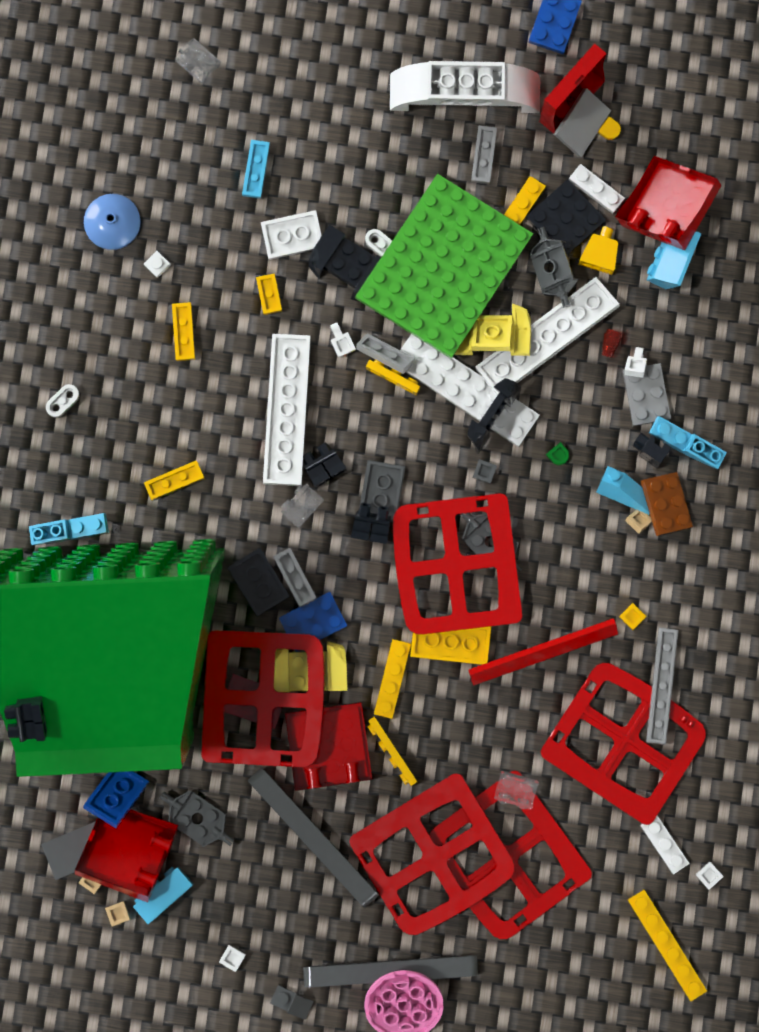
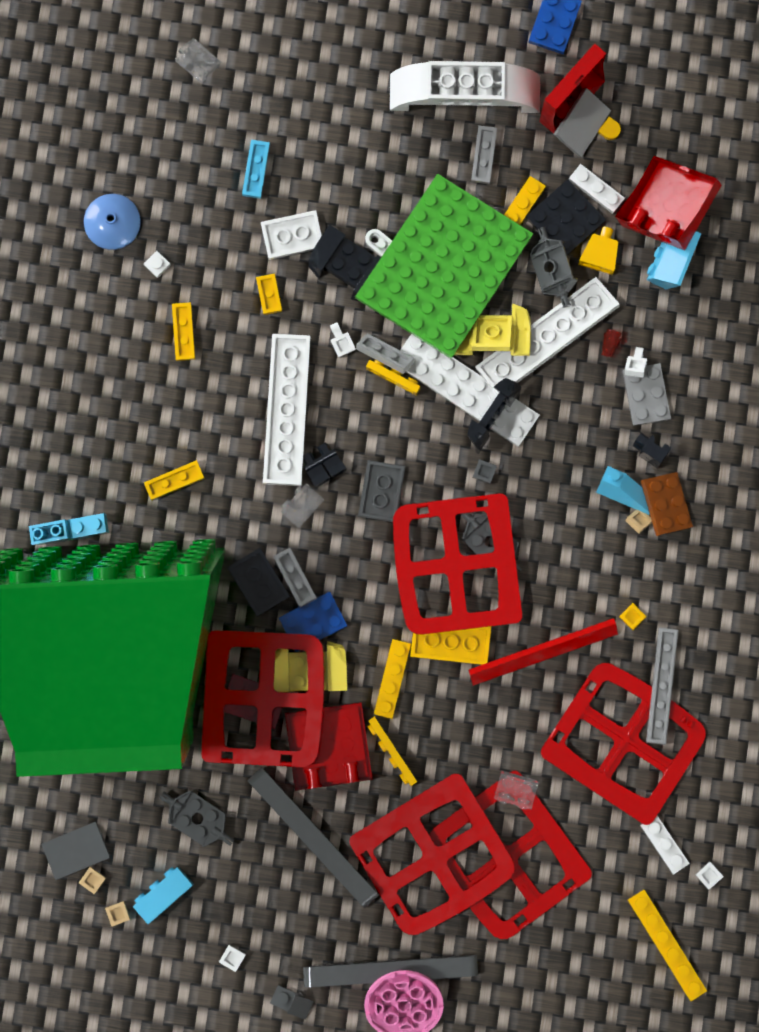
black hips [4,696,47,742] -> none
white plate [46,384,79,418] -> none
red piece [75,809,178,903] -> none
blue plate [83,771,149,828] -> none
black hips [351,502,391,544] -> none
green tile [546,442,569,465] -> none
medium azure slope [649,416,727,469] -> none

